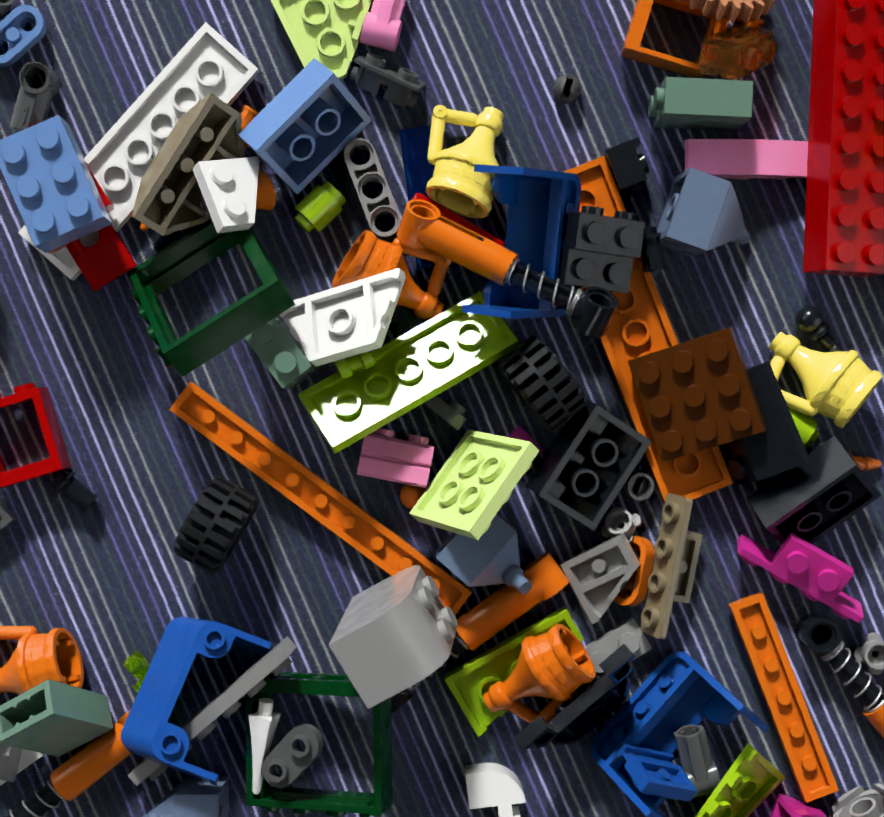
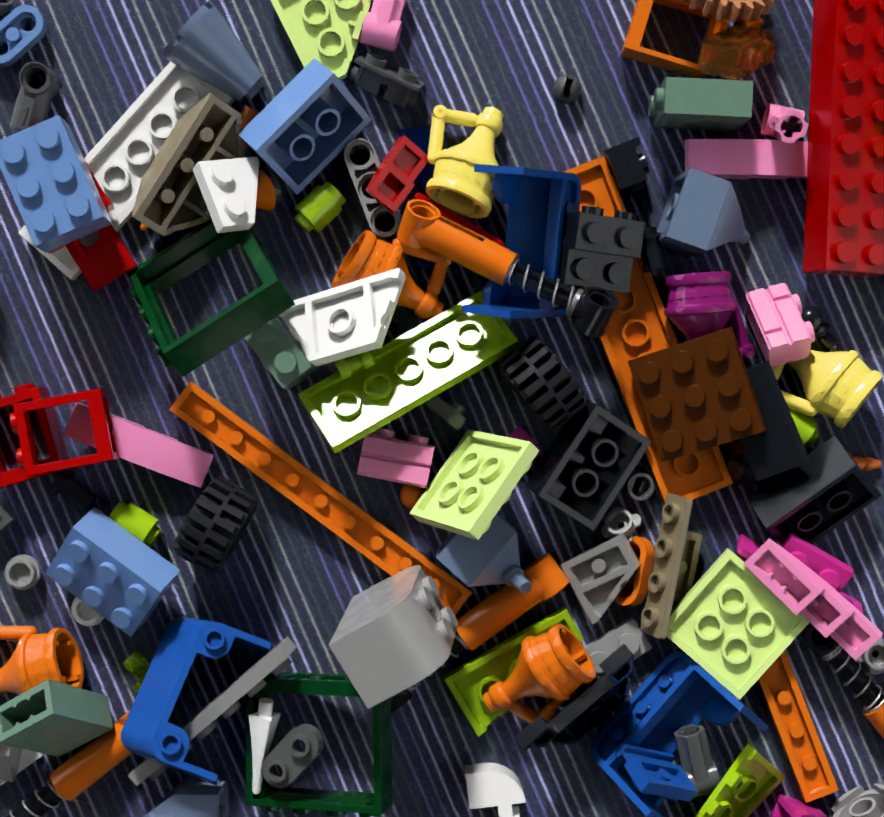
none -> light grey plate [5,554,41,590]
none -> red window [10,388,120,476]
none -> medium blue brick [45,507,180,637]
none -> bright pink slope [63,402,214,488]
none -> white plate [71,597,104,626]
none -> lime brick [109,501,162,547]
none -> sand blue cone [162,0,264,102]
none -> red slope [365,135,428,213]
none -> magenta piece [663,271,755,359]
none -> yellowish green plate [666,548,810,700]
none -> bright pink slope [743,538,883,660]
none -> bright pink brick [744,283,815,367]
none -> bright pink piece [760,103,809,144]

